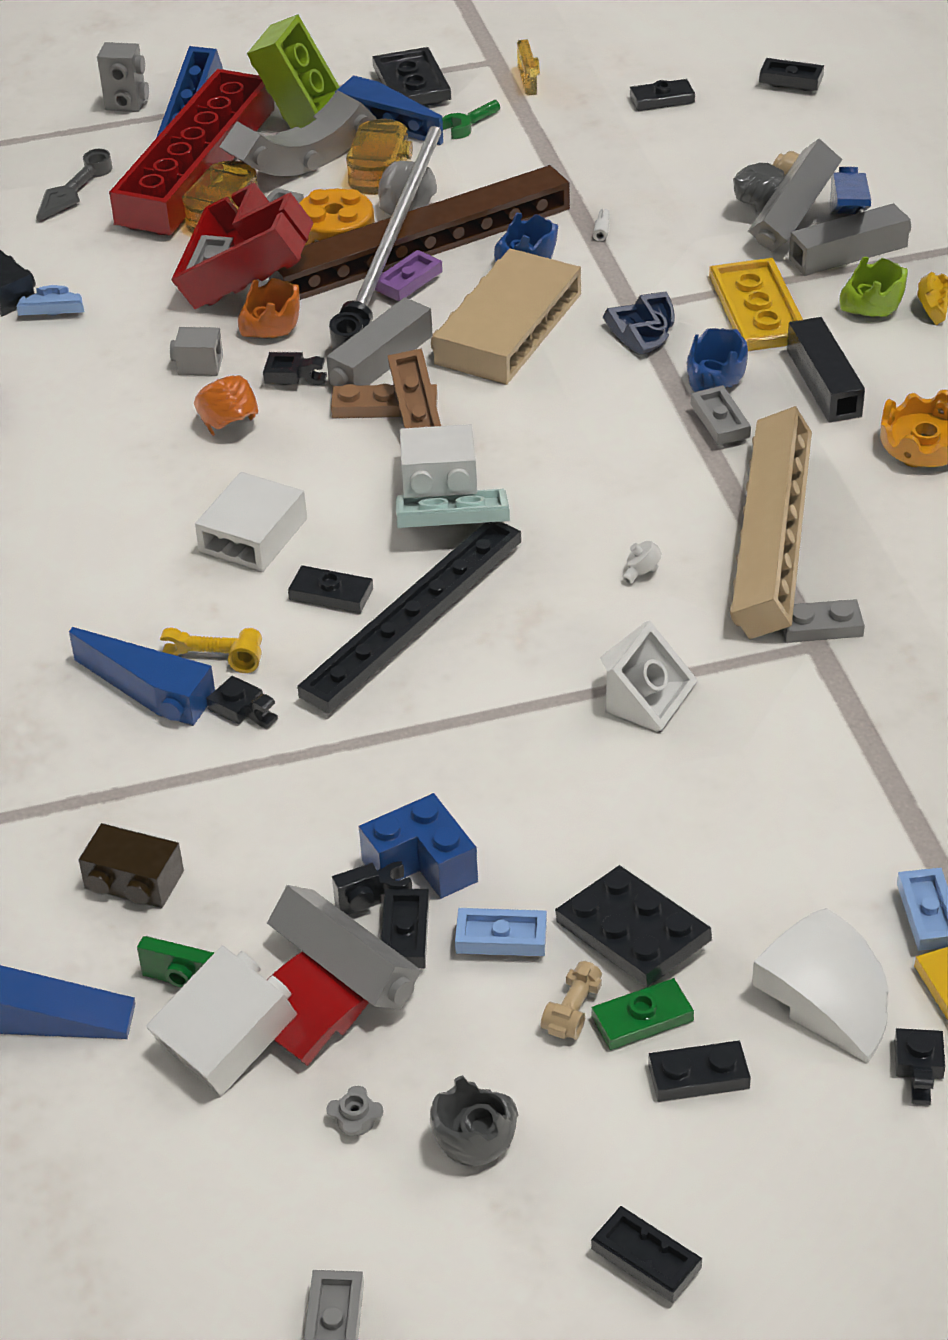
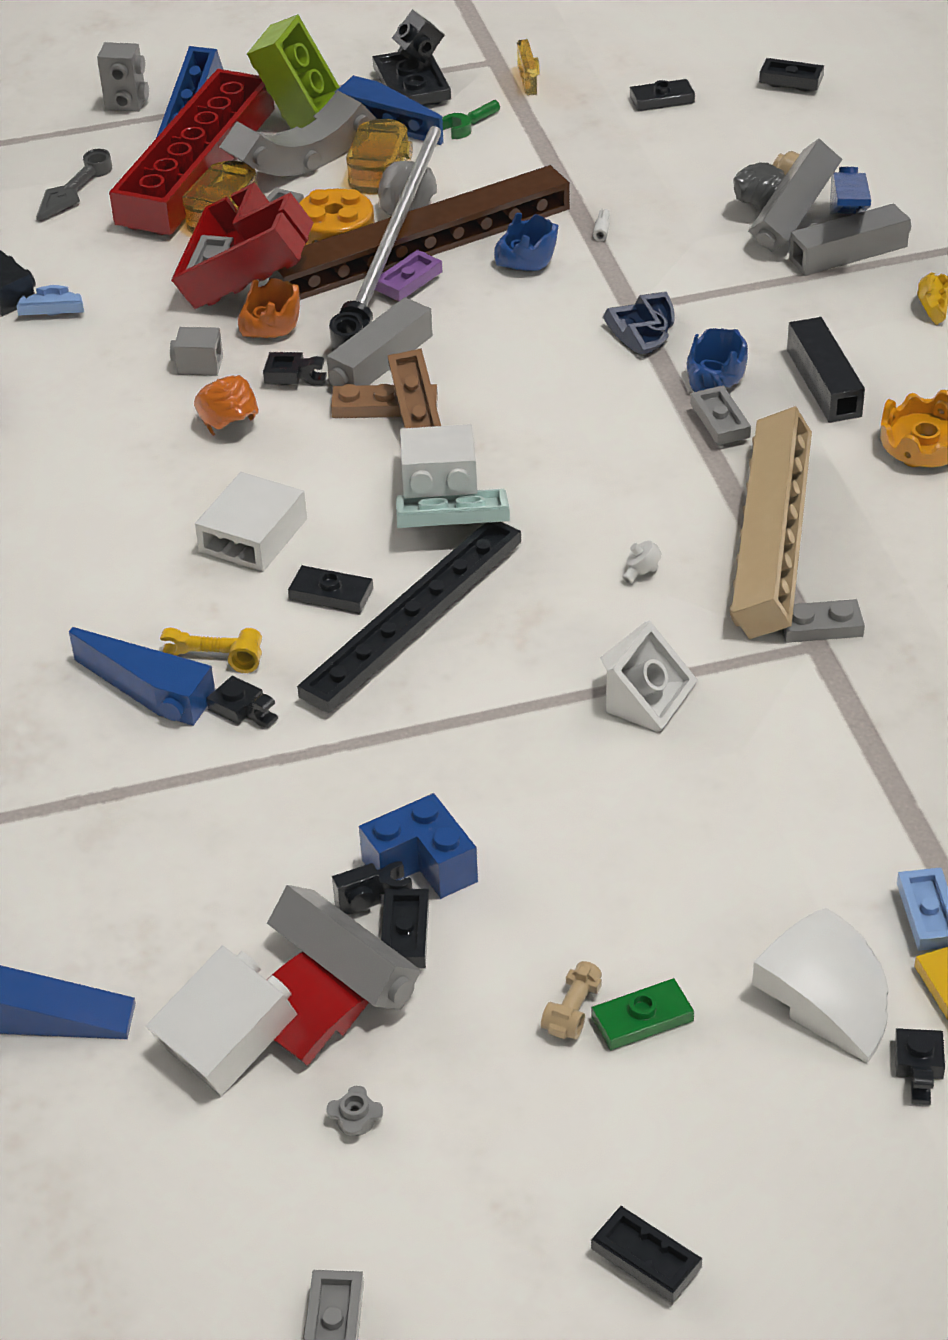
dark brown brick [78,823,184,908] -> none
green plate [137,936,214,988] -> none
dark grey hair [430,1075,519,1166] -> none
tan brick [431,248,581,385] -> none
light blue plate [455,908,547,956] -> none
black plate [555,865,712,987] -> none
black plate [648,1040,751,1102] -> none
yellow tile [709,258,803,351] -> none
lime hair [839,257,908,317] -> none
none -> black brick [392,9,445,64]

